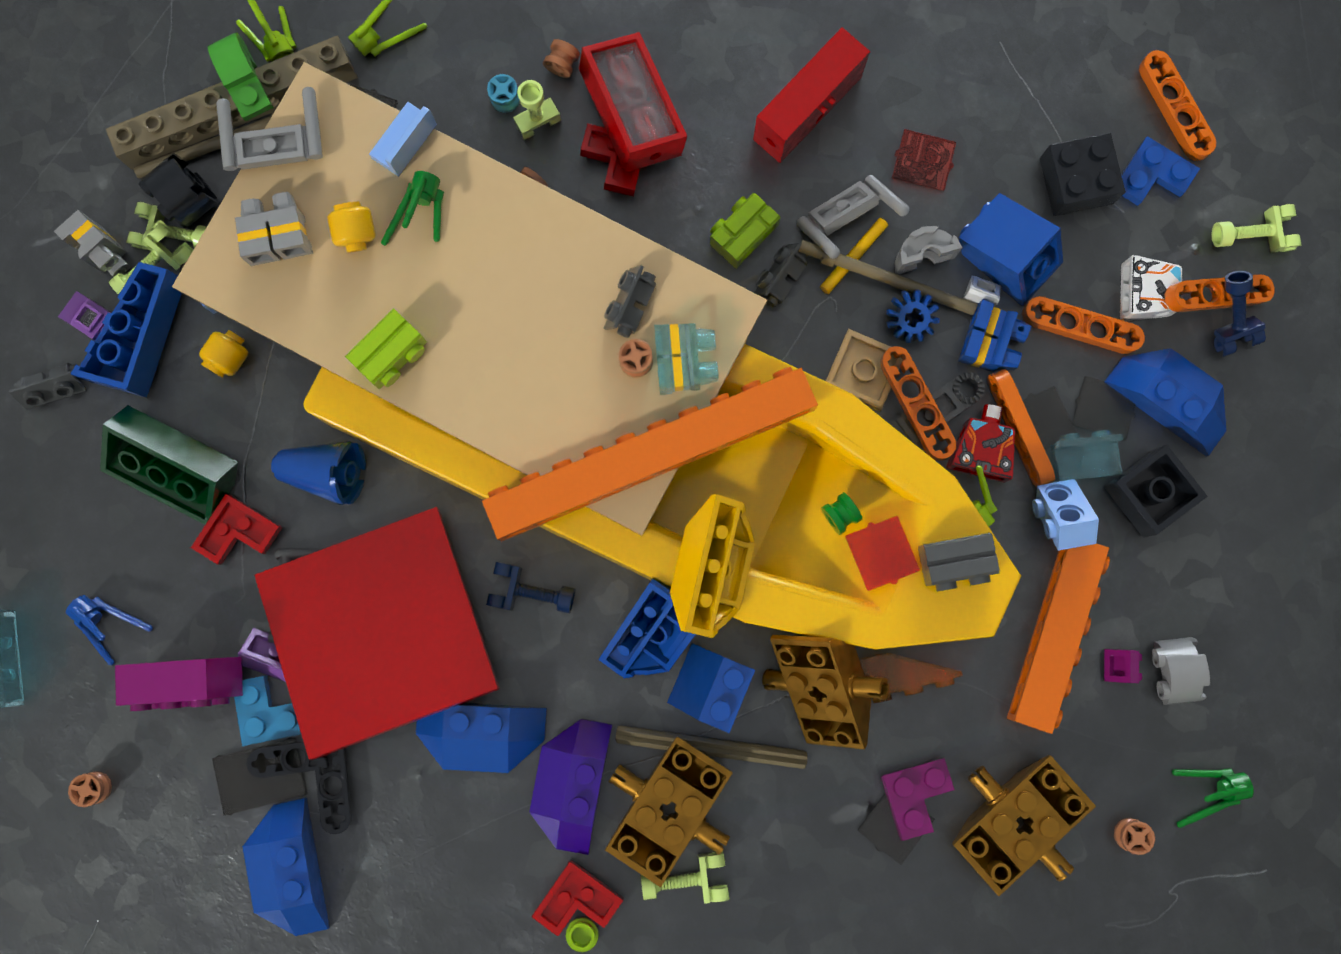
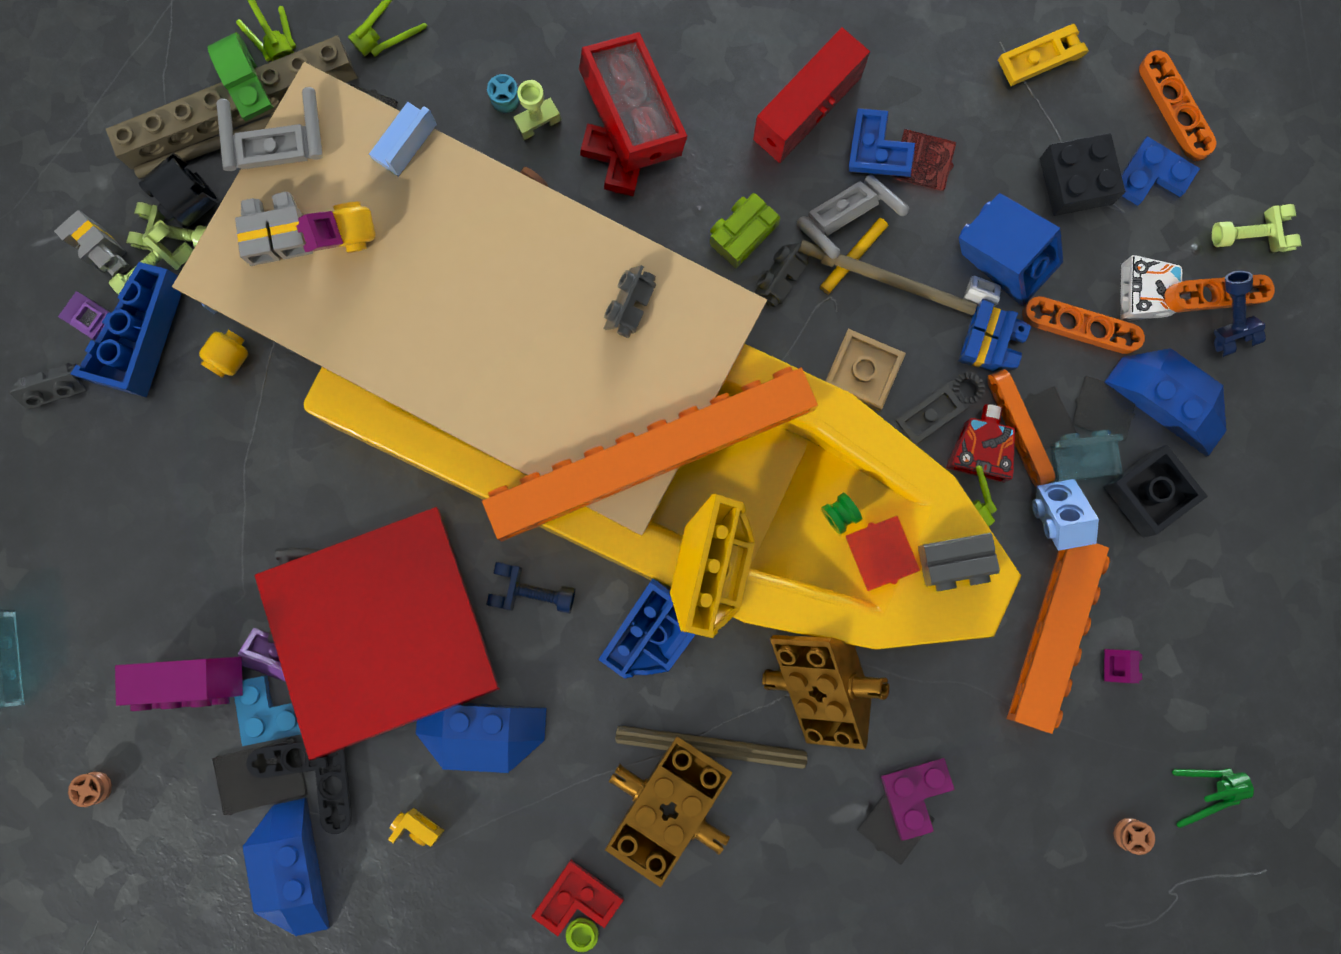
blue plant [66,595,153,666] -> none
dark green slope [100,405,238,525] -> none
red plate [191,494,283,565] -> none
blue cone [271,441,366,505] -> none
lime brick [345,308,427,390] -> none
green plant [381,171,444,246] -> none
dark purple wedge [529,719,613,855] -> none
nougat wheel [543,39,580,78] -> none
nougat wheel [619,339,653,378] -> none
yellowish green bar [641,851,730,904] -> none
clear light blue hips [654,323,719,395] -> none
blue slope [667,643,755,733] -> none
clear orange slope [859,653,963,703] -> none
orange beam [880,346,956,461] -> none
blue gear [885,289,940,343] -> none
light grey cylinder [894,226,963,275] -> none
pearl gold slope [952,755,1096,896] -> none
light grey cylinder [1152,637,1210,705] -> none
none -> magenta tile [296,211,343,252]
none -> yellow bracket [388,808,445,847]
none -> blue plate [849,108,915,177]
none -> yellow plate [998,24,1089,86]

